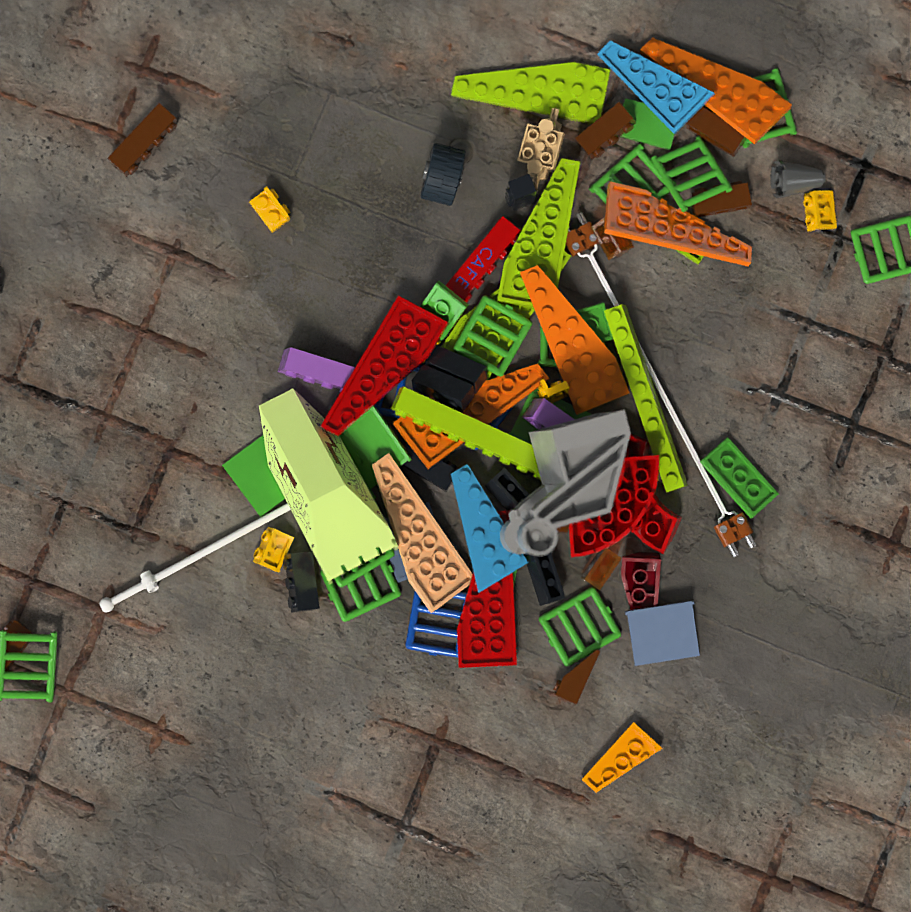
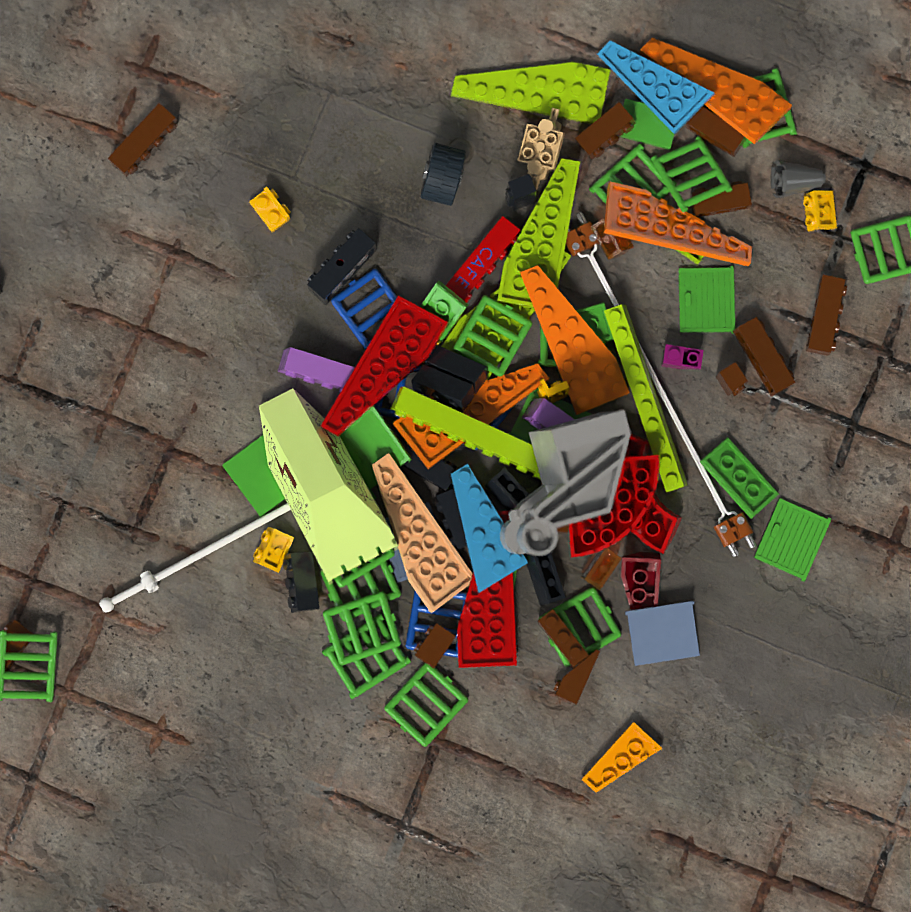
none -> black brick [307,228,377,306]
none -> bright green bar [322,614,411,699]
none -> bright green bar [323,591,401,665]
none -> blue bar [331,269,397,350]
none -> bright green bar [384,663,468,747]
none -> reddish brown brick [414,623,456,669]
none -> black brick [434,489,467,550]
none -> reddish brown brick [537,609,589,668]
none -> magenta slope [661,344,704,370]
none -> bright green piece [678,266,735,334]
none -> reddish brown brick [716,362,748,396]
none -> reddish brown brick [733,317,796,397]
none -> bright green piece [754,498,831,582]
none -> reddish brown brick [806,275,847,356]

